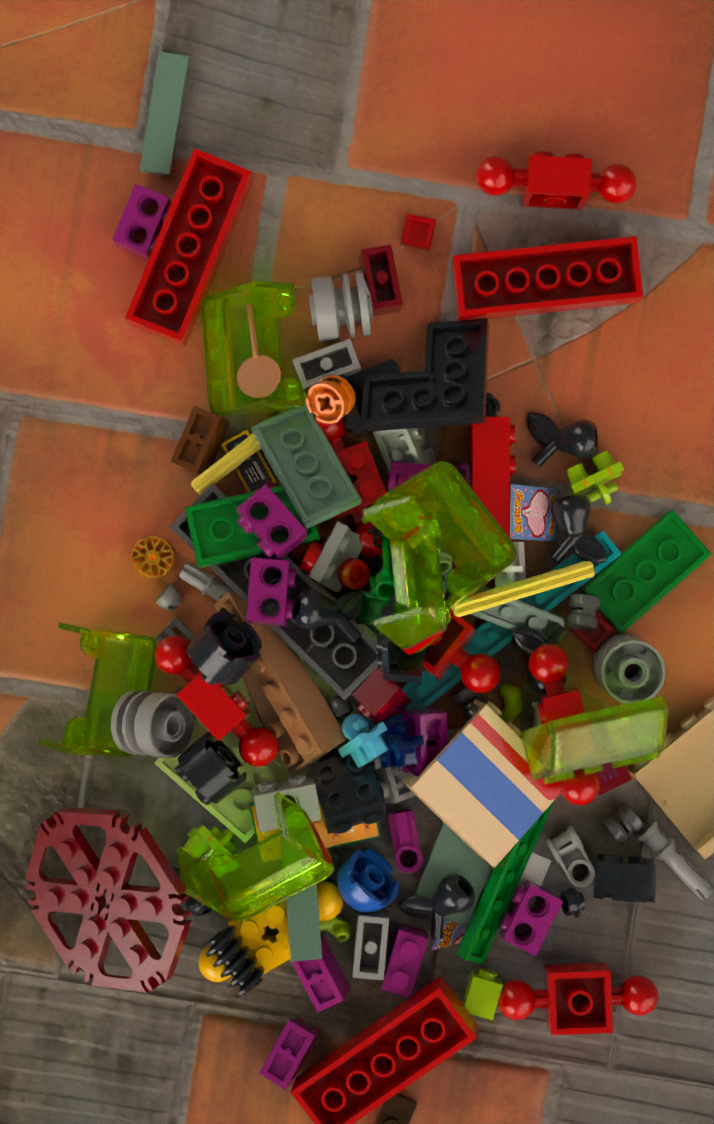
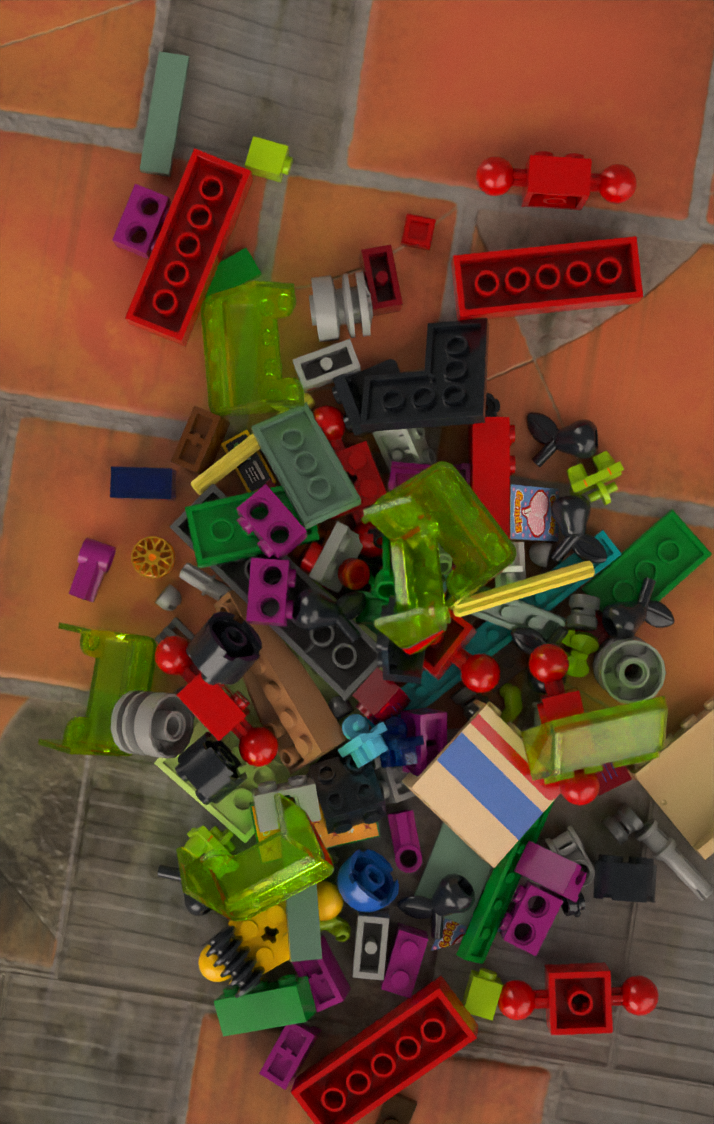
dark red plate [25,807,192,993] -> none
nougat piece [236,303,282,398] -> none
orange wheel [306,375,355,424] -> none
none -> magenta piece [68,537,116,602]
none -> clear blue brick [110,466,176,501]
none -> green tile [206,248,262,305]
none -> green brick [214,974,317,1037]
none -> lime brick [245,136,293,183]
none -> magenta hinge [514,841,587,903]
none -> light grey hinge [529,542,552,567]
none -> lime piece [561,628,599,677]
none -> black piece [602,577,675,640]

